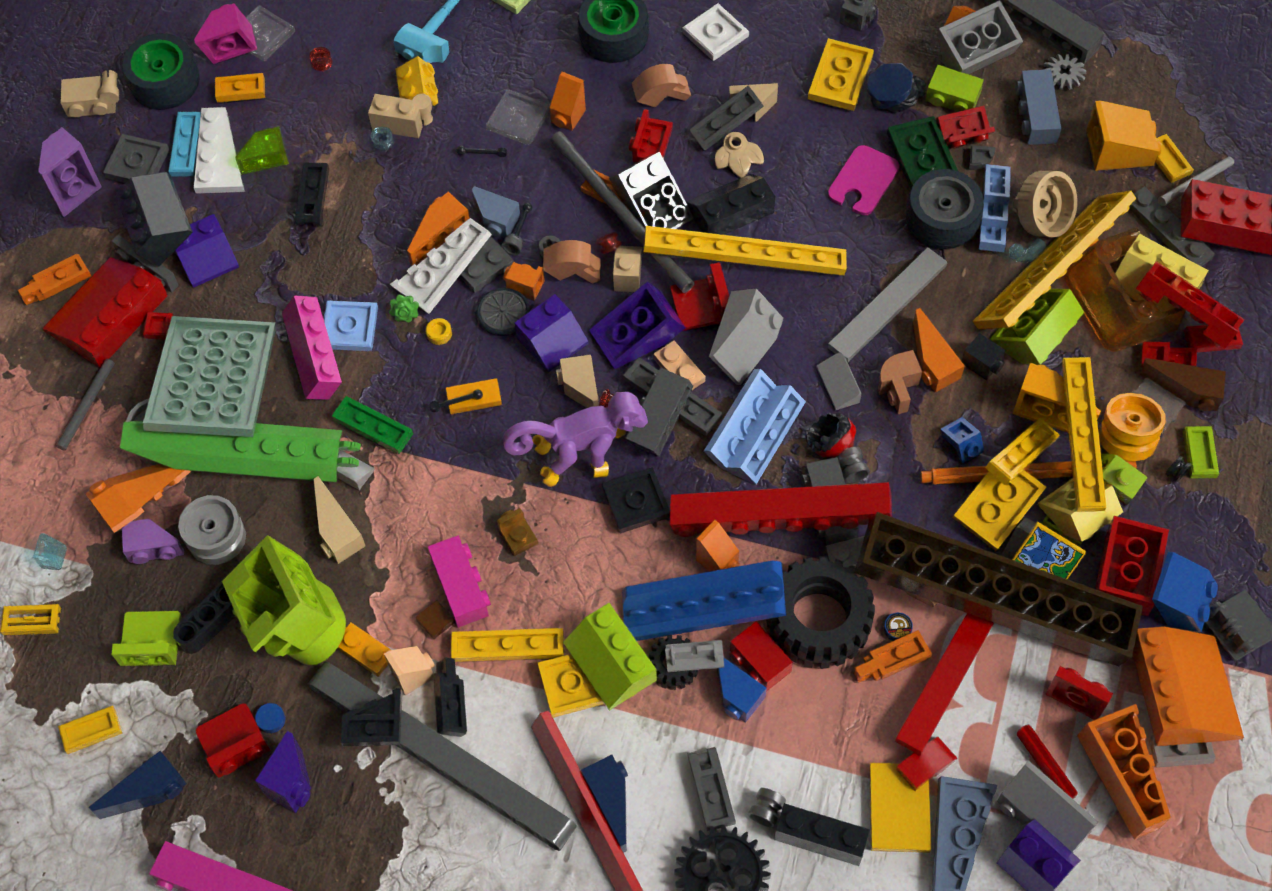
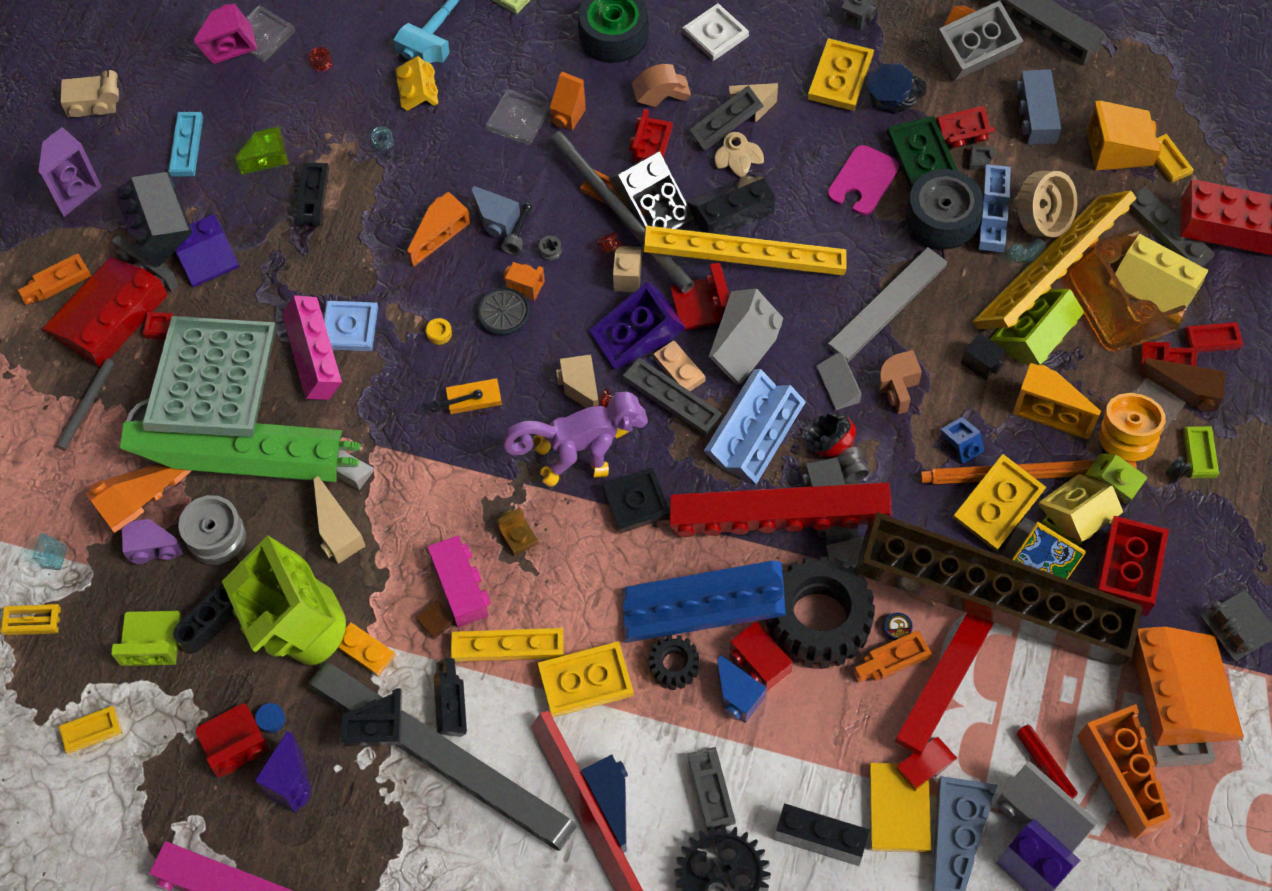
dark blue slope [89,751,187,819] -> none
dark grey plate [103,134,169,183] -> none
black wheel [122,33,200,109] -> none
white wing [194,107,245,193] -> none
light orange plate [215,73,265,103] -> none
green plate [332,396,413,454] -> none
tan hinge [368,94,433,138] -> none
light nougat slope [384,646,435,696] -> none
bright green plant [389,294,419,323] -> none
white wing [390,218,492,314] -> none
black hinge [456,145,507,157] -> none
dark grey plate [459,236,514,293] -> none
dark purple slope [514,294,589,372] -> none
nougat brick [543,240,601,284] -> none
lime slope [563,603,657,711] -> none
dark grey brick [626,368,693,457] -> none
light grey hinge [665,640,724,672] -> none
orange slope [696,520,740,572] -> none
flat silver wheel [748,787,786,828] -> none
orange slope [913,308,965,393] -> none
lime brick [926,65,984,112] -> none
yellow tile [985,418,1060,485] -> none
light grey gear [1044,54,1086,90] -> none
red plate [1045,666,1113,720] -> none
yellow tile [1062,357,1107,512] -> none
red piece [1136,261,1245,348] -> none
blue slope [1152,552,1218,632] -> none
light grey bar [1158,156,1234,206] -> none

